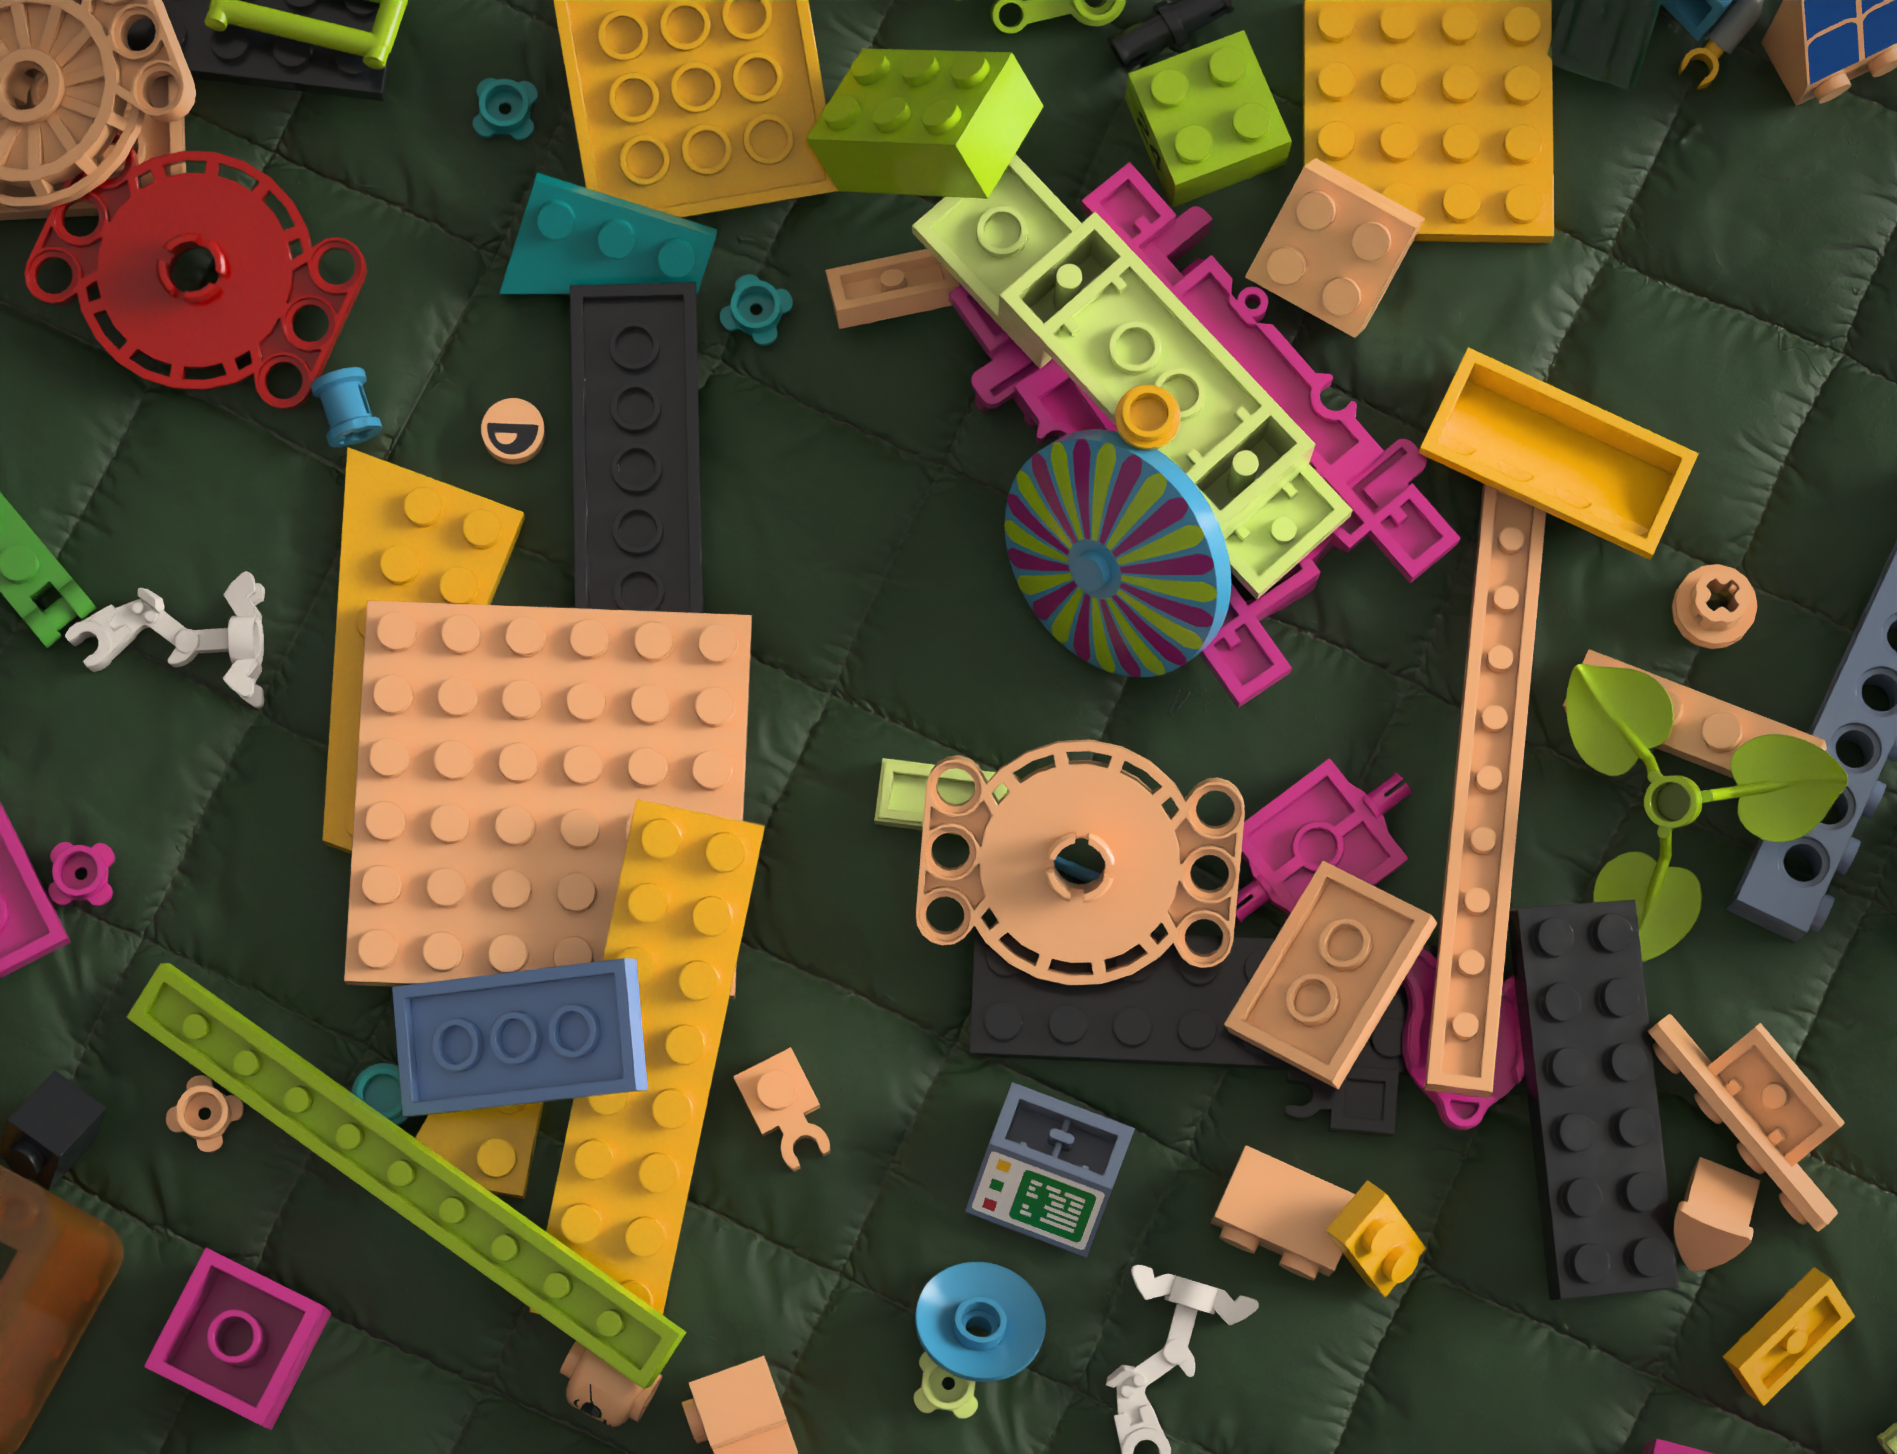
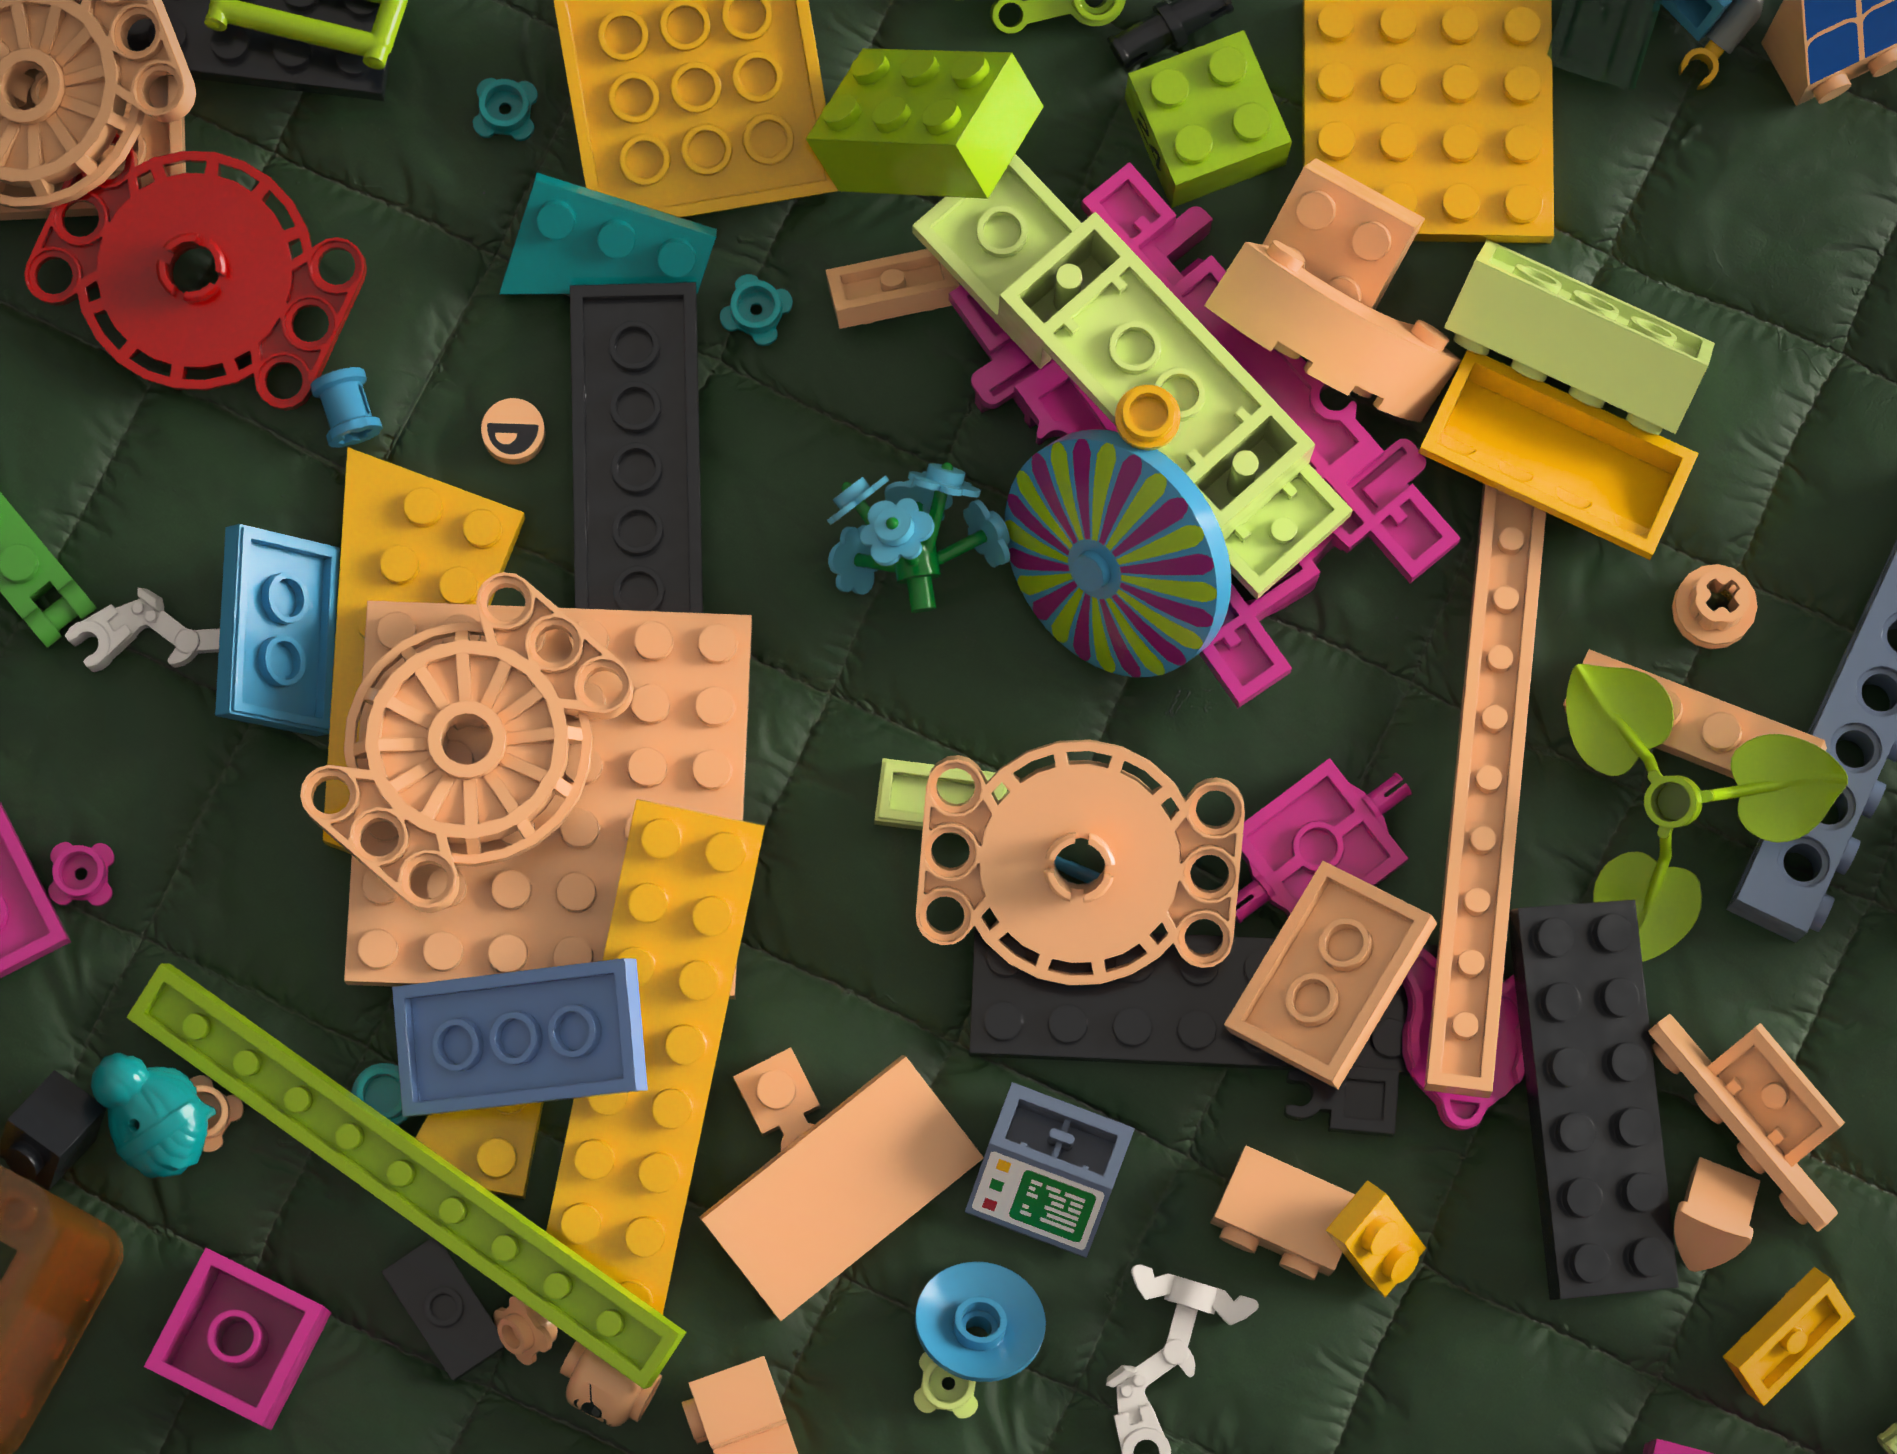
none -> teal piece [91,1053,216,1179]
none -> dark azure tile [215,524,340,737]
none -> light nougat piece [300,572,634,913]
none -> black plate [381,1237,505,1382]
none -> light nougat plate [493,1296,558,1365]
none -> light nougat tile [699,1055,984,1321]
none -> medium azure plant [827,462,1010,613]
none -> light nougat brick [1204,240,1462,422]
none -> yellowish green slope [1444,240,1715,435]

